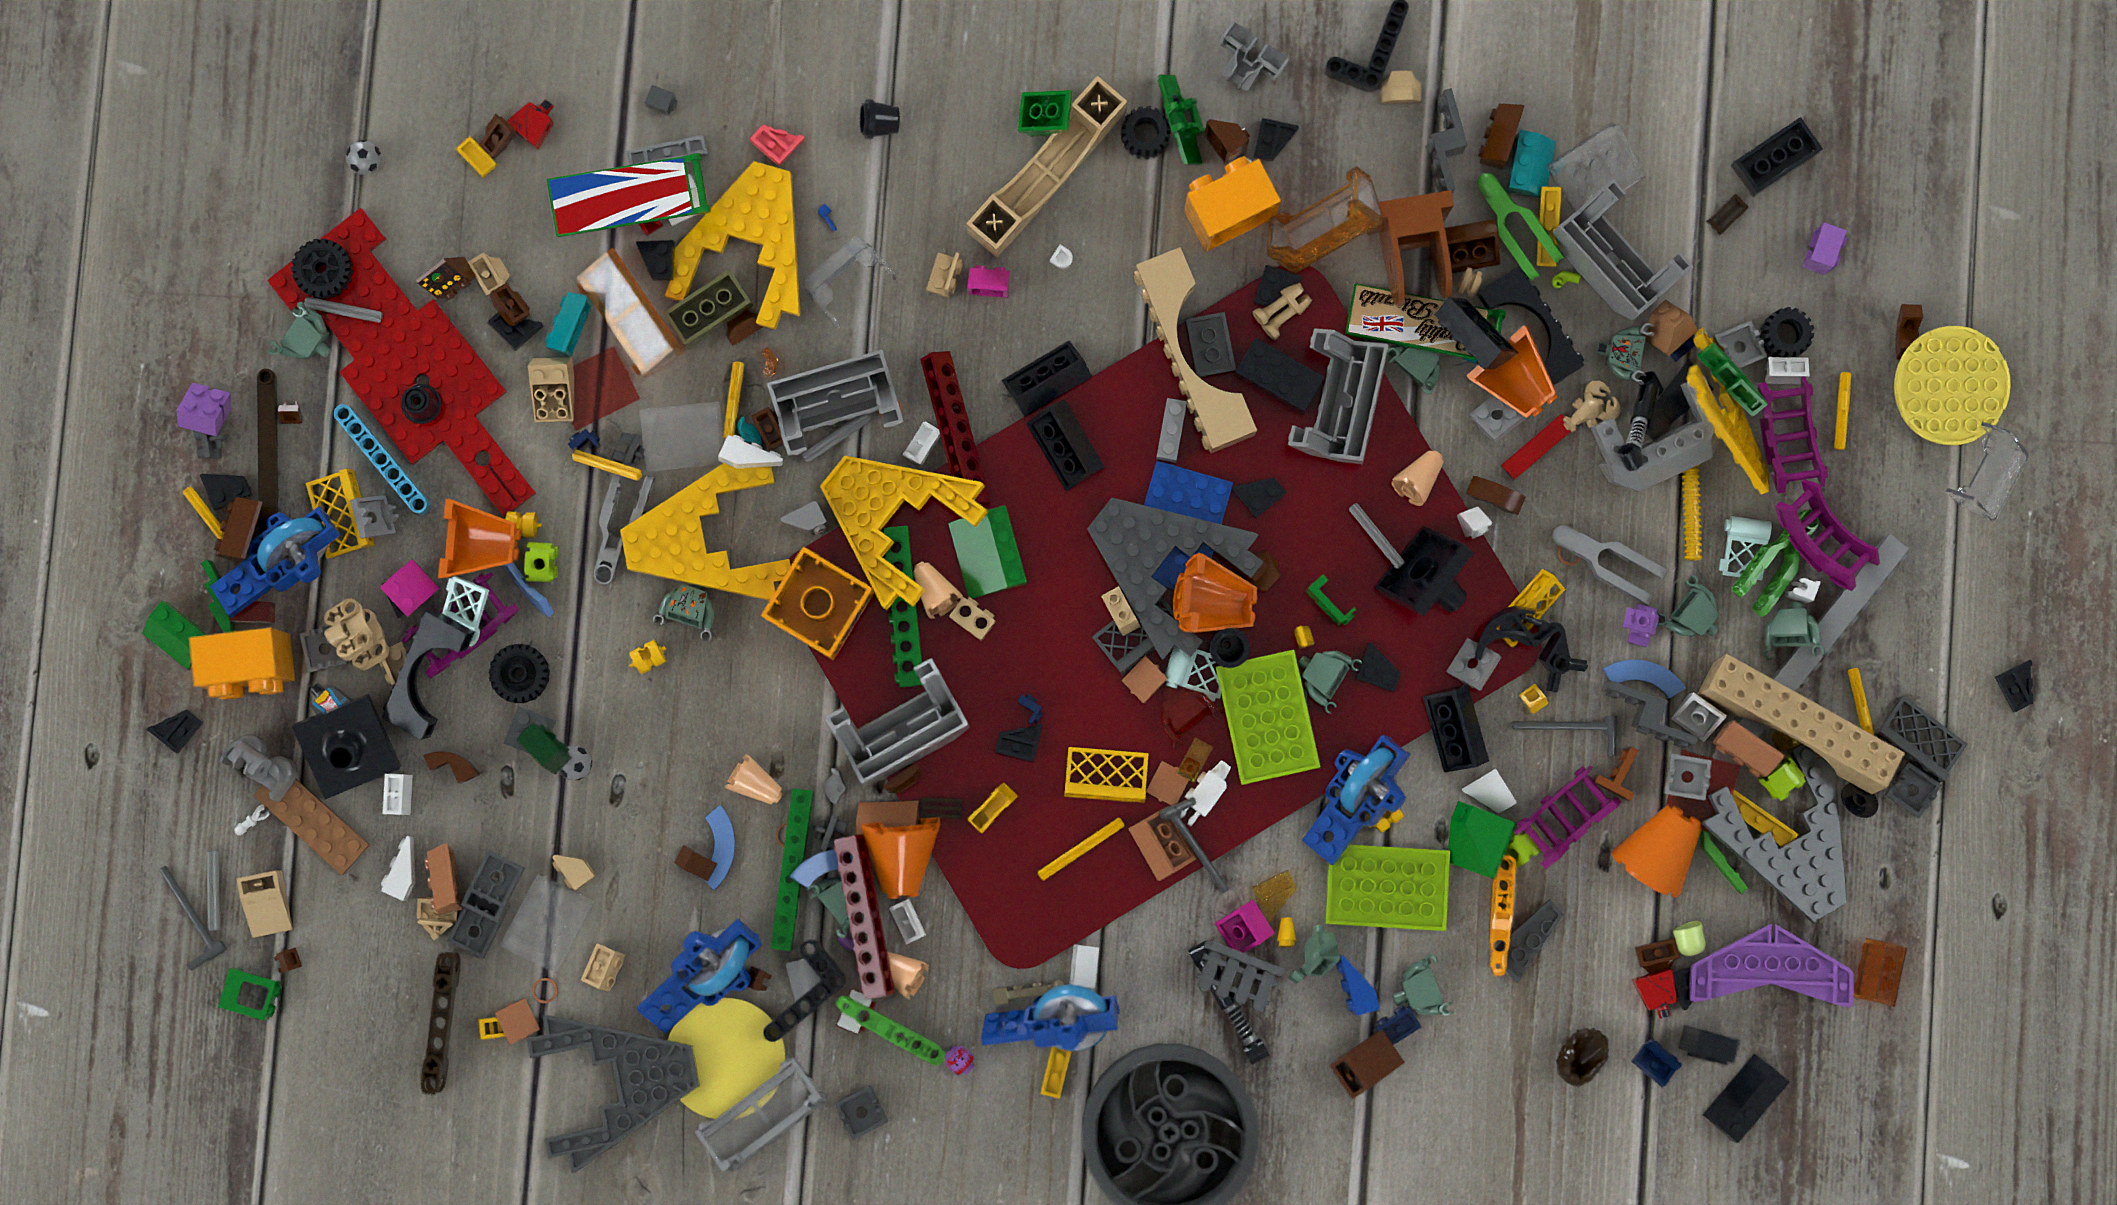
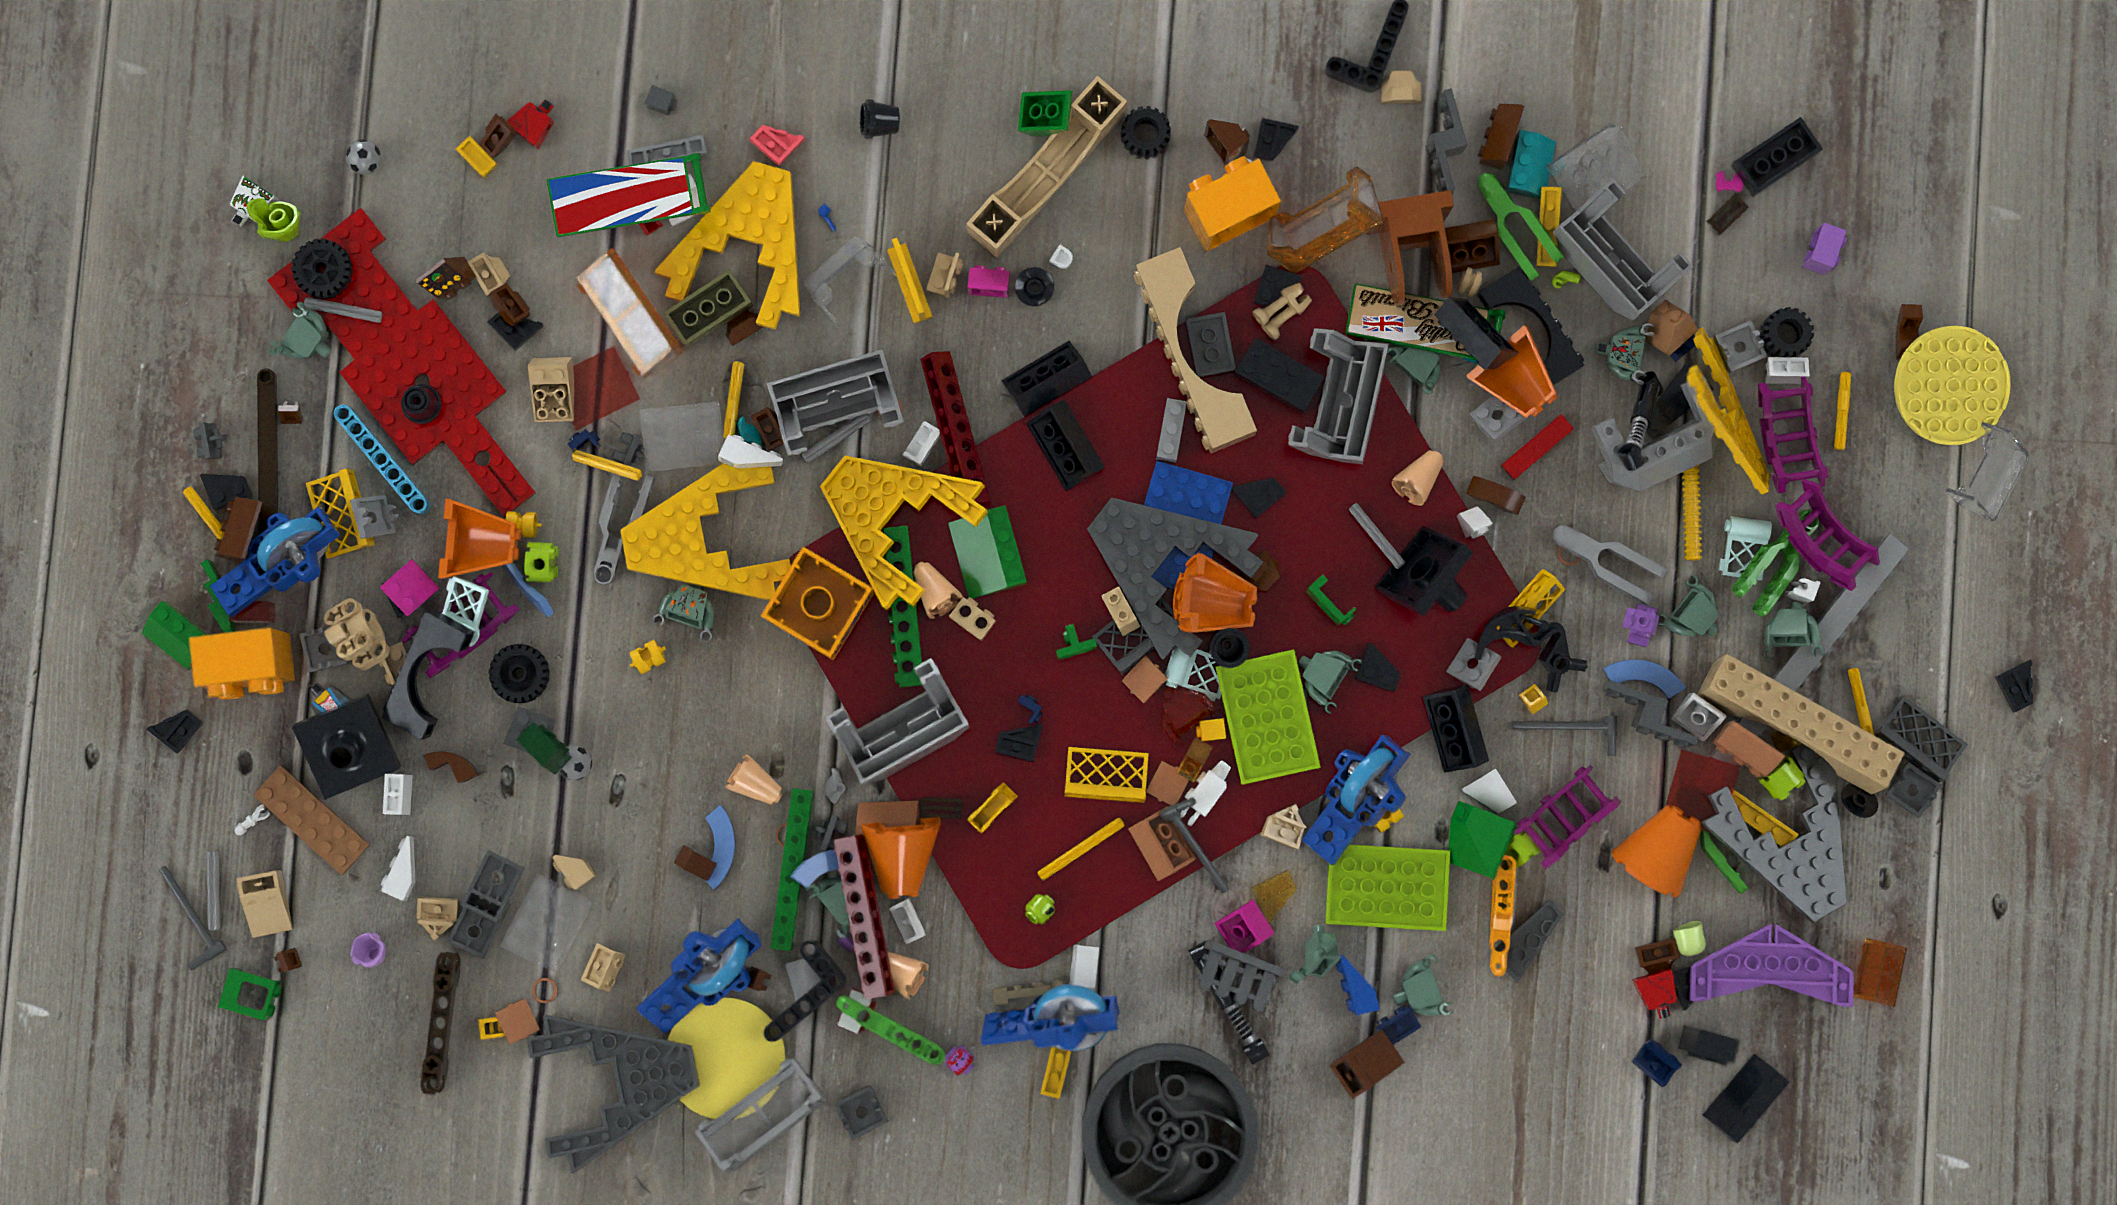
medium lavender piece [177,383,231,436] -> none
light grey piece [220,734,297,802] -> none
nougat slope [425,843,463,914] -> none
teal slope [545,292,593,357] -> none
black wing [636,240,675,281] -> none
clear orange arm [760,347,779,377] -> none
light grey slope [780,500,829,536] -> none
reddish brown slope [883,763,922,794] -> none
green piece [1158,74,1205,165] -> none
light grey piece [1220,21,1291,91] -> none
yellow cone [1277,917,1297,947] -> none
yellow slope [1294,626,1314,649] -> none
dark brown hair [1556,1028,1609,1087] -> none
tan animal [1563,381,1621,432] -> none
dark orange bracket [1593,747,1639,801] -> none
light grey piece [1664,754,1711,800] -> none
green slope [1698,342,1768,417] -> none
none -> torso [230,176,279,227]
none -> lime head [247,198,301,243]
none -> lavender cap [350,932,386,968]
none -> yellow fence [887,238,933,324]
none -> black dish [1015,267,1054,307]
none -> lime head [1025,894,1055,924]
none -> green bracket [1056,624,1097,661]
none -> yellow brick [1196,718,1226,742]
none -> tan slope [1260,804,1307,850]
none -> dark pink piece [1715,171,1743,192]

